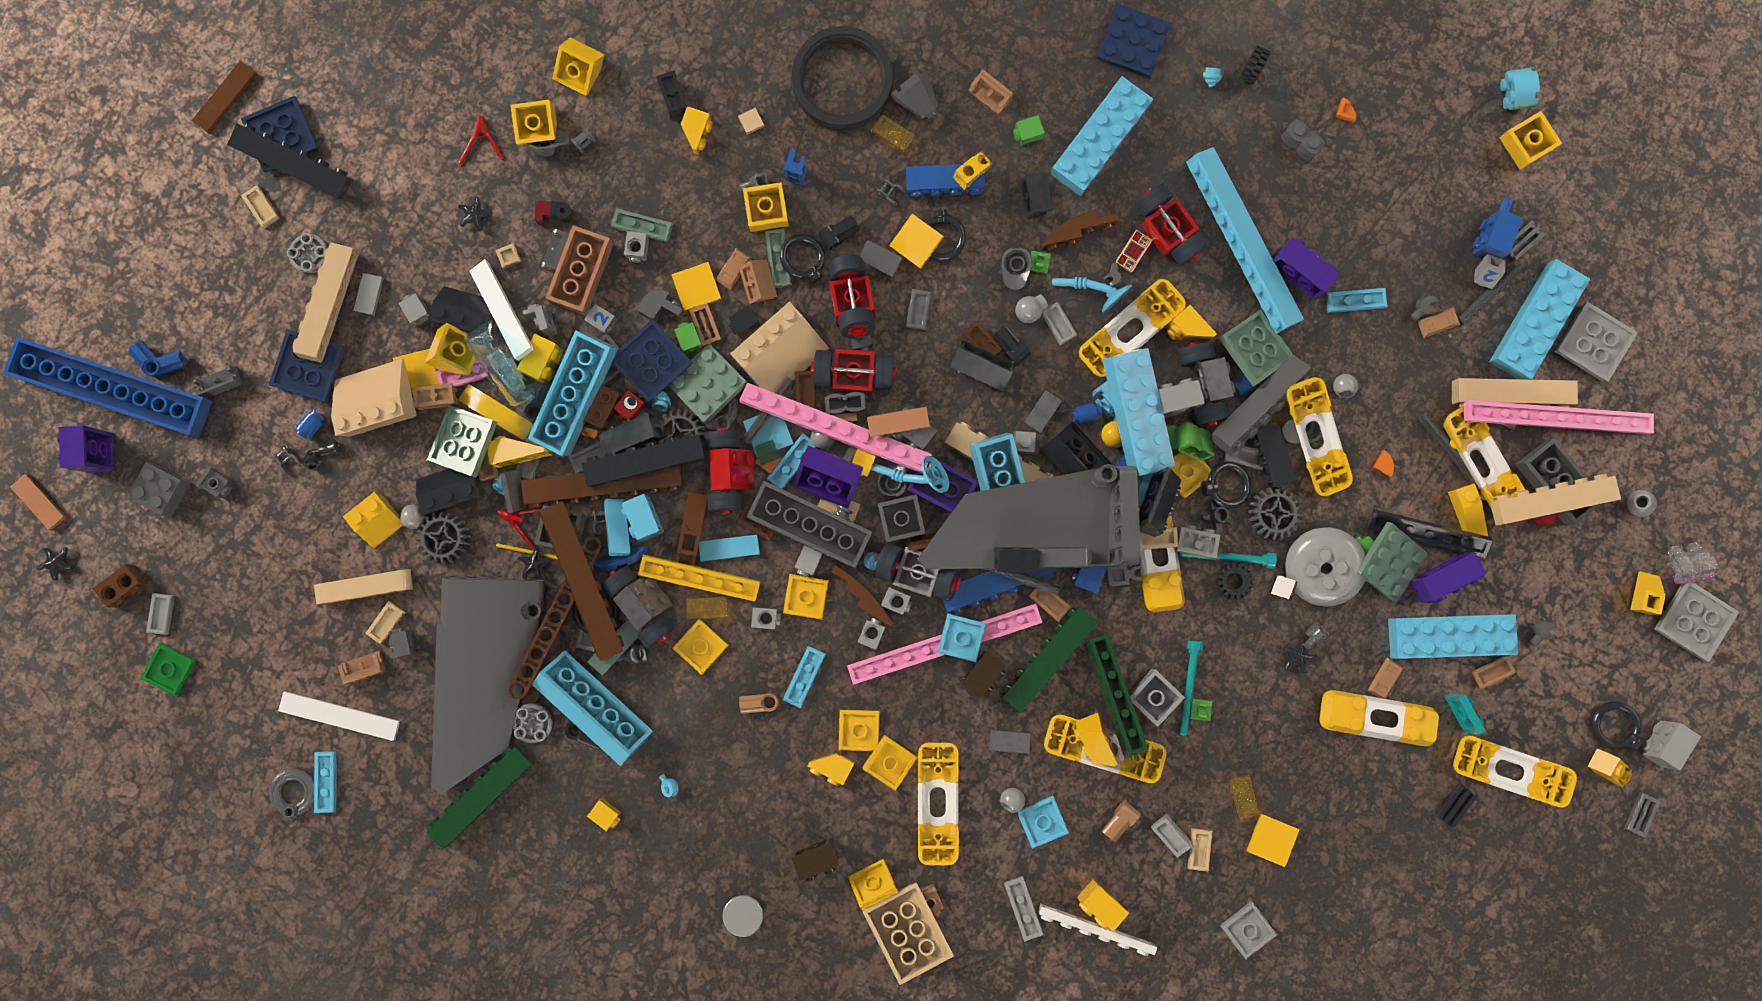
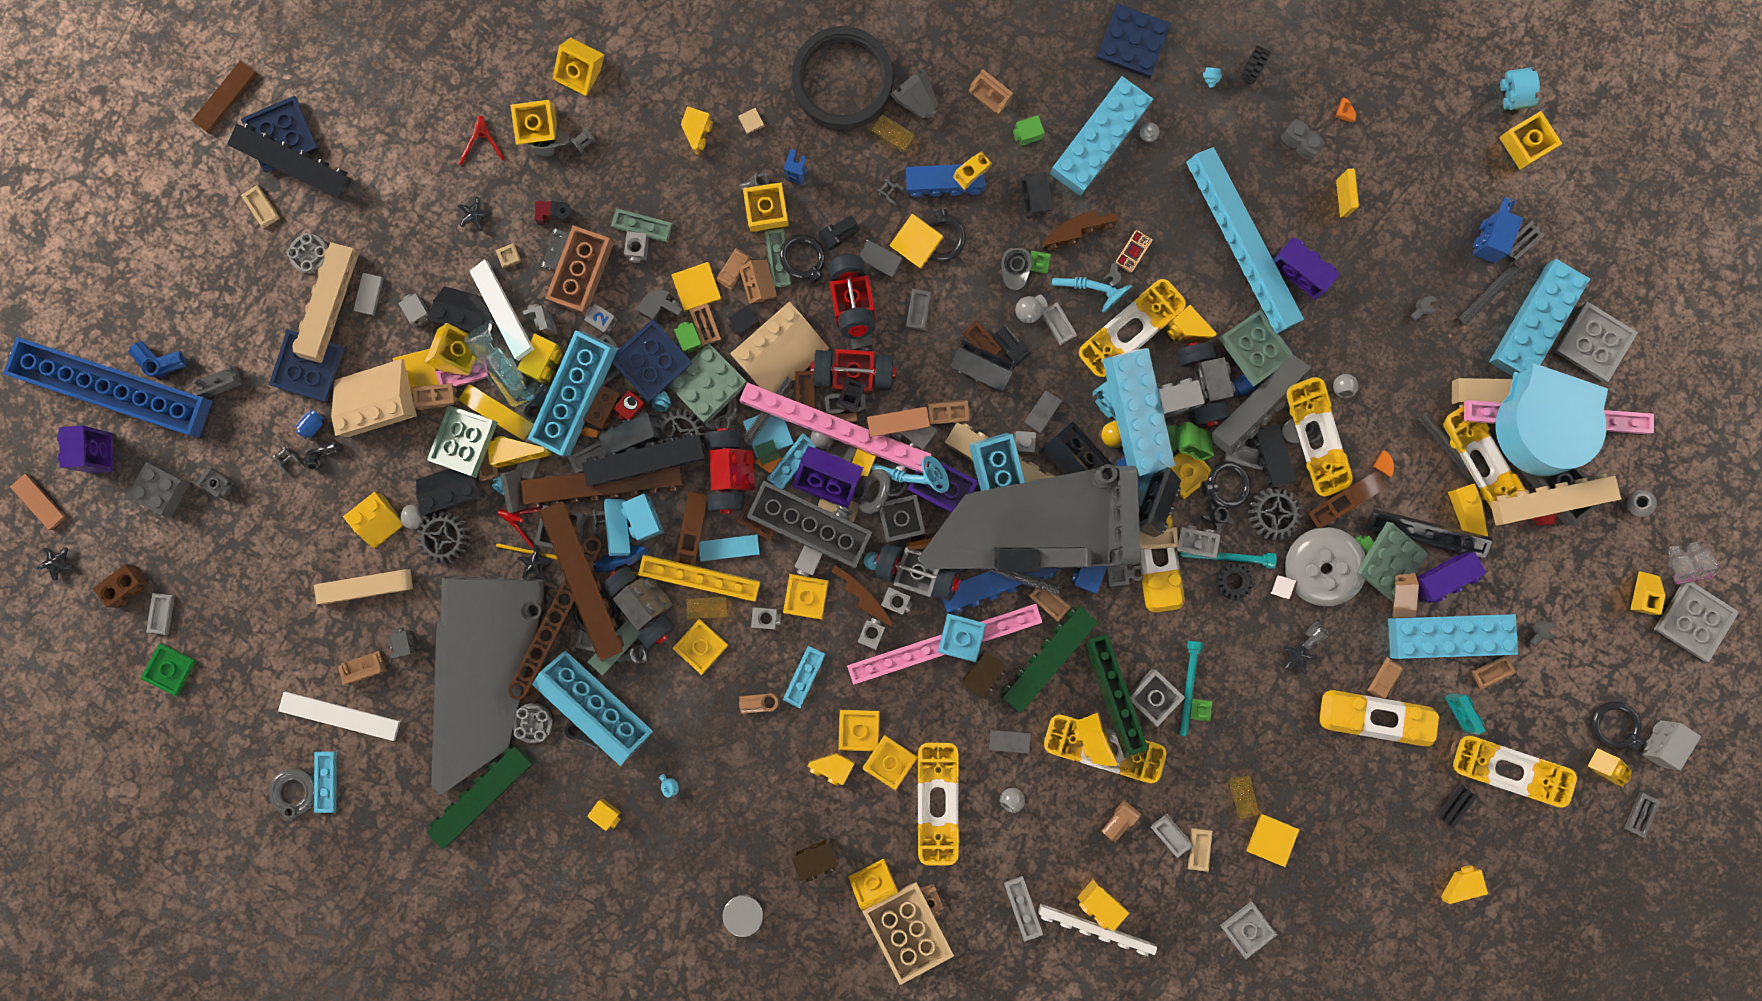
tan tile [365,601,407,645] -> none
black hinge [656,70,687,119] -> none
medium azure tile [1017,795,1069,849] -> none
blue brick [1072,403,1103,426] -> none
brick [1135,183,1209,266] -> none
medium azure tile [1326,288,1388,313] -> none
medium nougat tile [1417,307,1461,338] -> none
light grey brick [1474,253,1505,289] -> none
none -> black slope [837,378,866,413]
none -> dark grey piece [855,469,890,514]
none -> medium nougat hinge [928,400,970,424]
none -> light grey plate [1139,122,1159,142]
none -> reddish brown slope [1308,471,1388,528]
none -> yellow tile [1336,168,1359,218]
none -> medium nougat hinge [1392,573,1419,618]
none -> yellow slope [1441,865,1488,904]
none -> medium azure brick [1496,363,1608,476]

